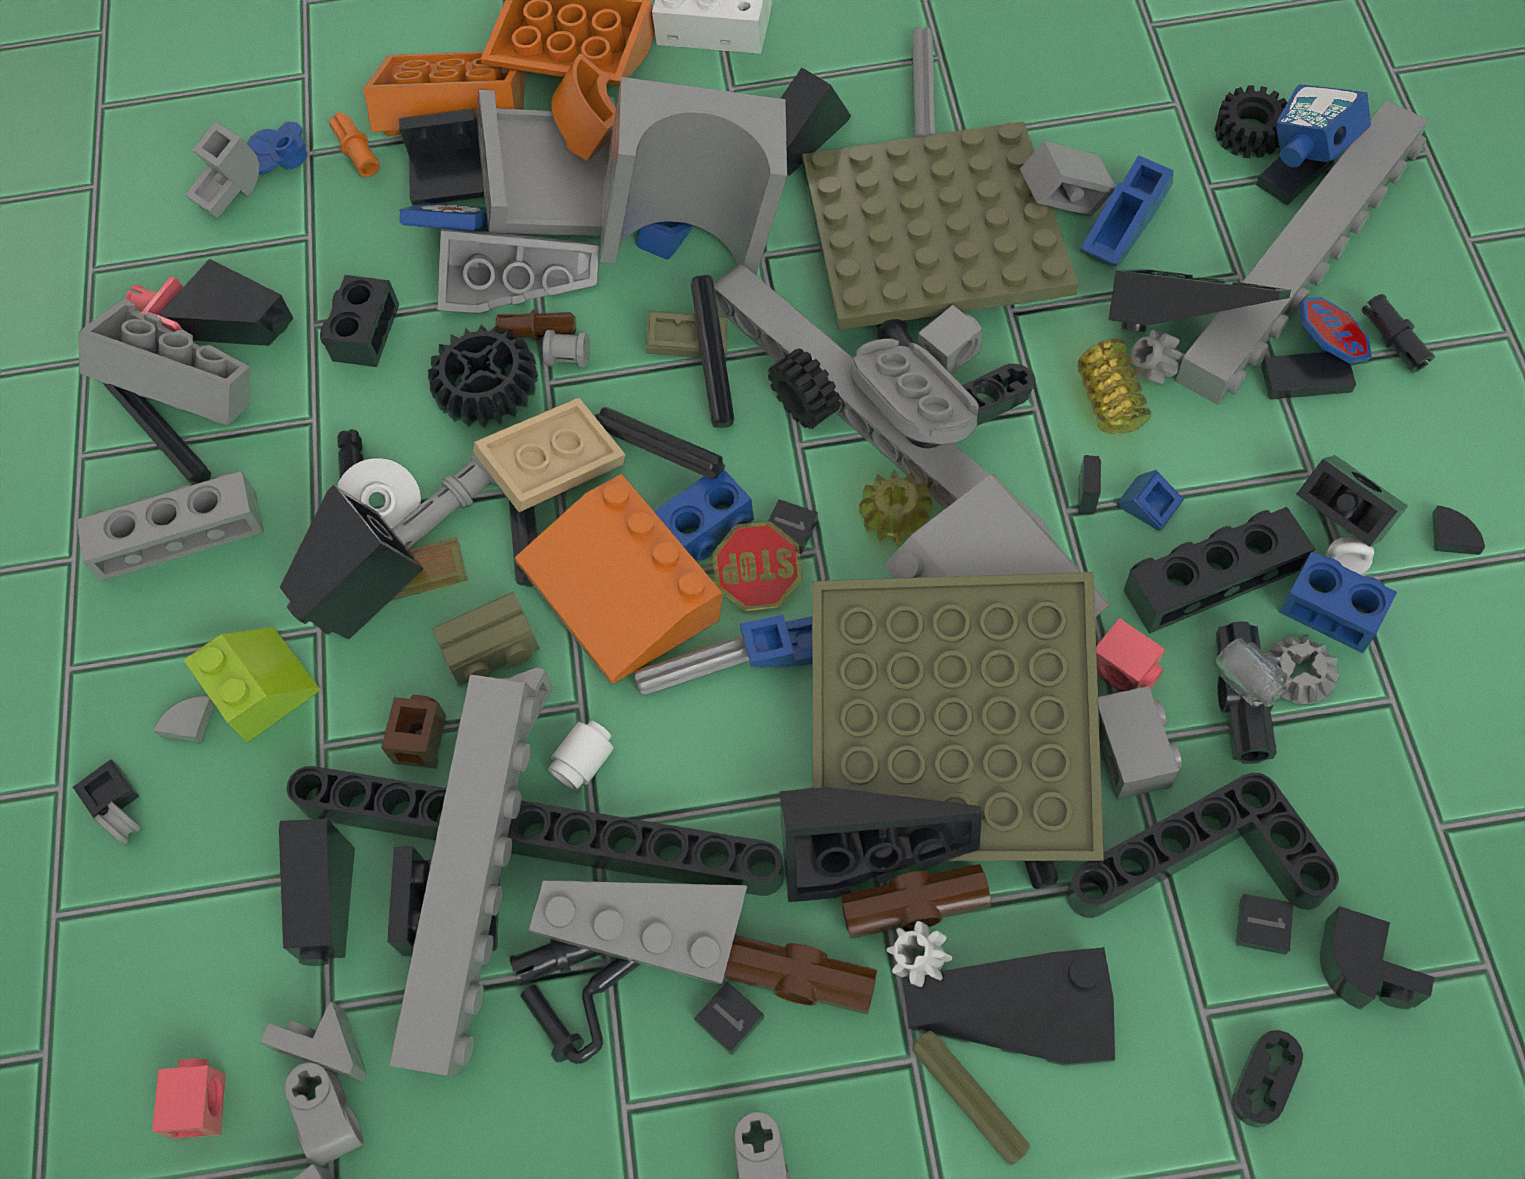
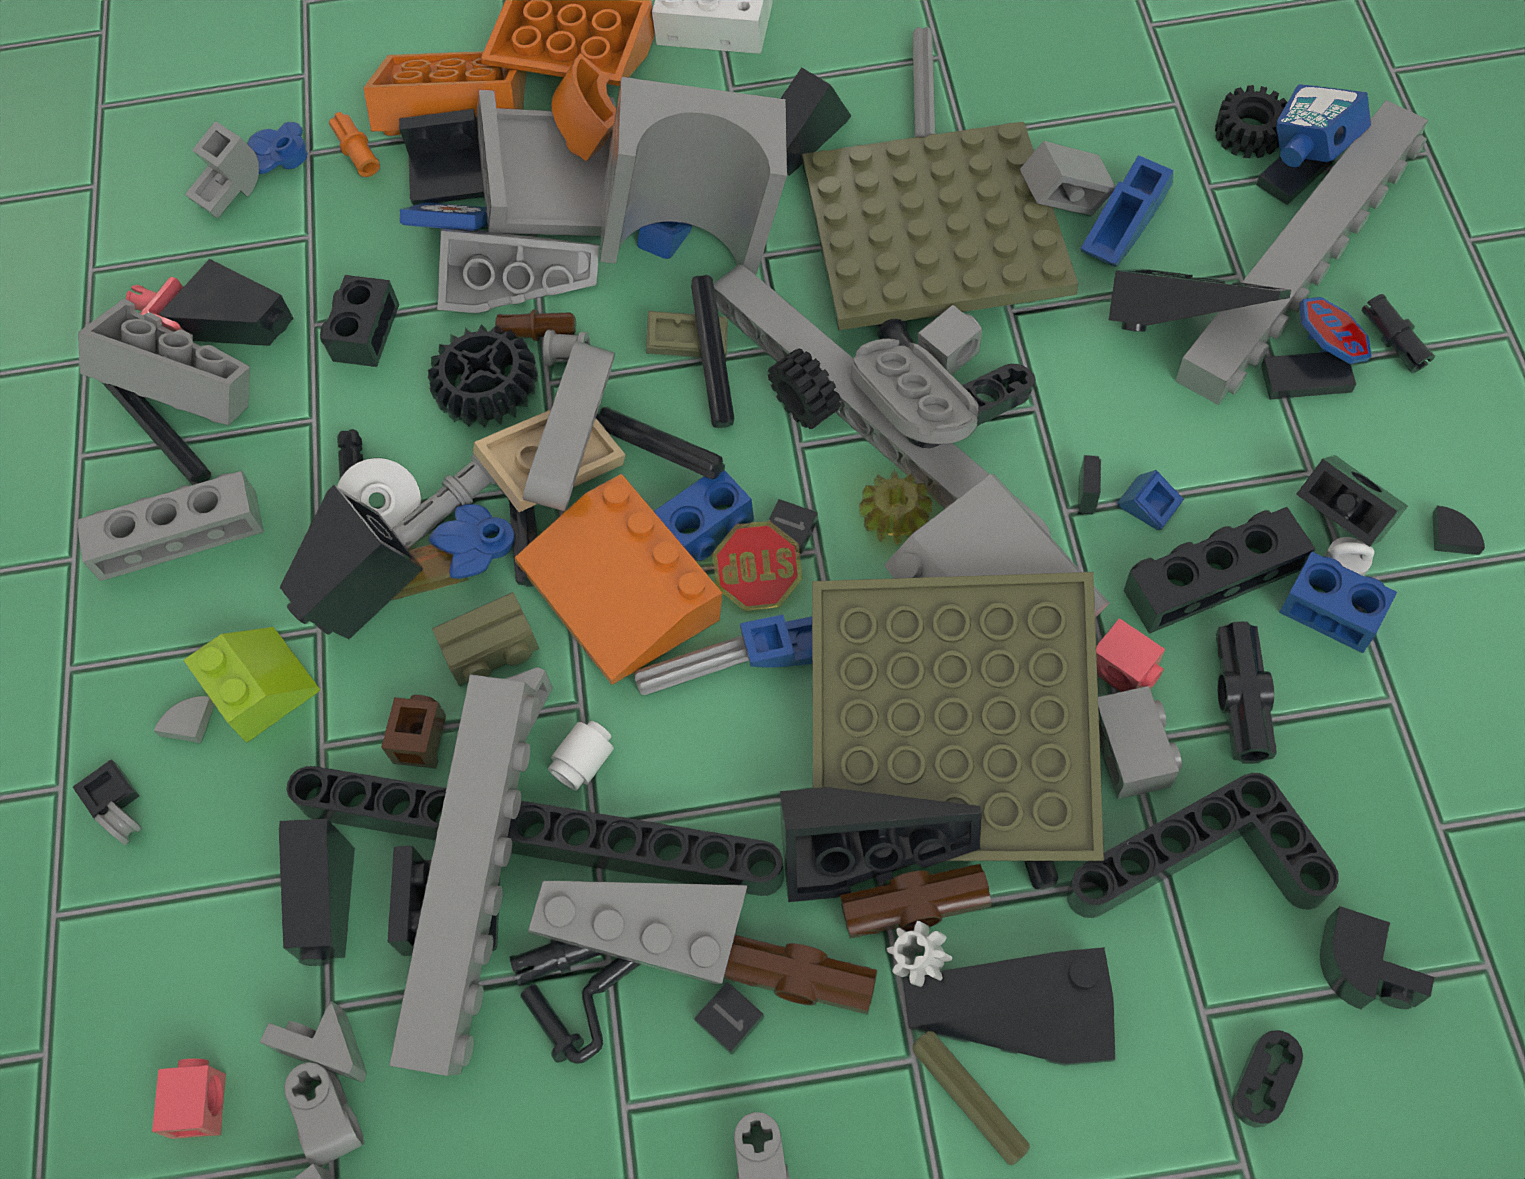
clear yellow piece [1077,339,1151,434] -> none
light grey gear [1130,330,1184,385] -> none
clear brick [1215,638,1287,707] -> none
black tile [1236,894,1293,955] -> none
light grey gear [1263,635,1340,704] -> none
none -> blue plate [429,504,515,579]
none -> light grey beam [523,341,615,511]

